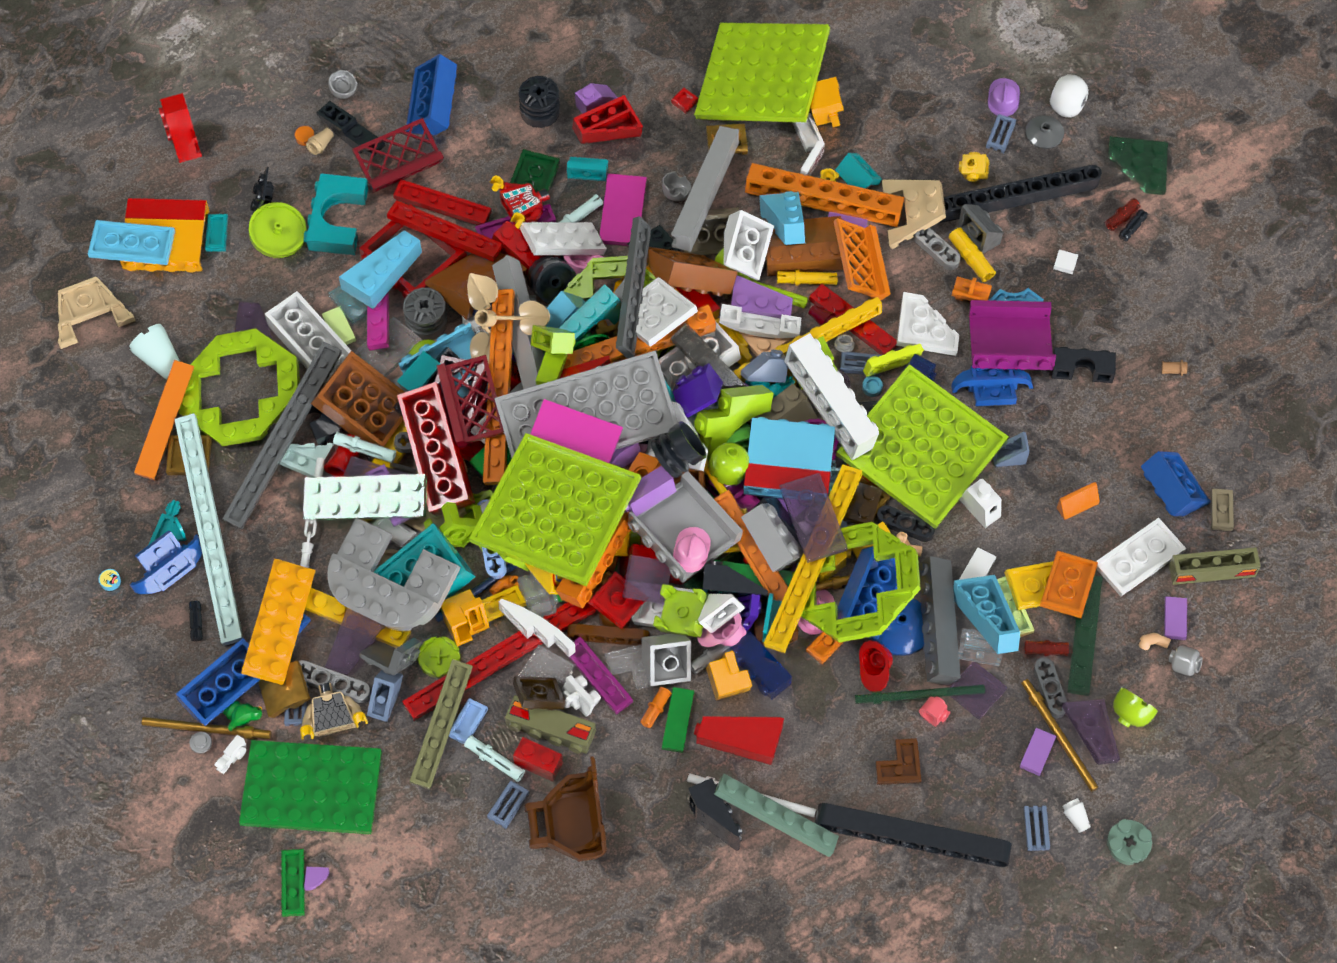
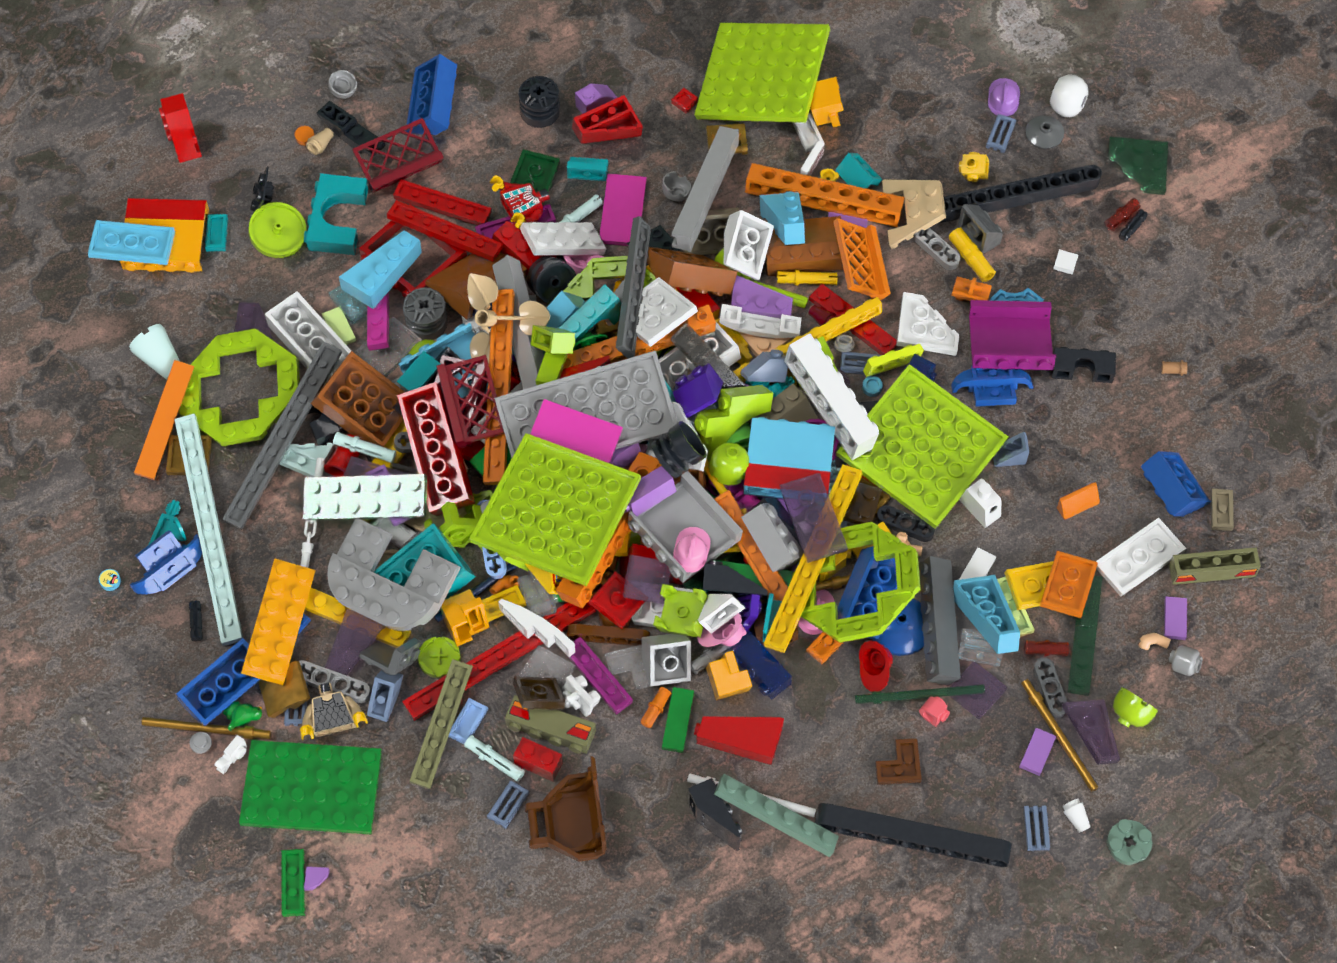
tan wing [58,277,135,349] -> none

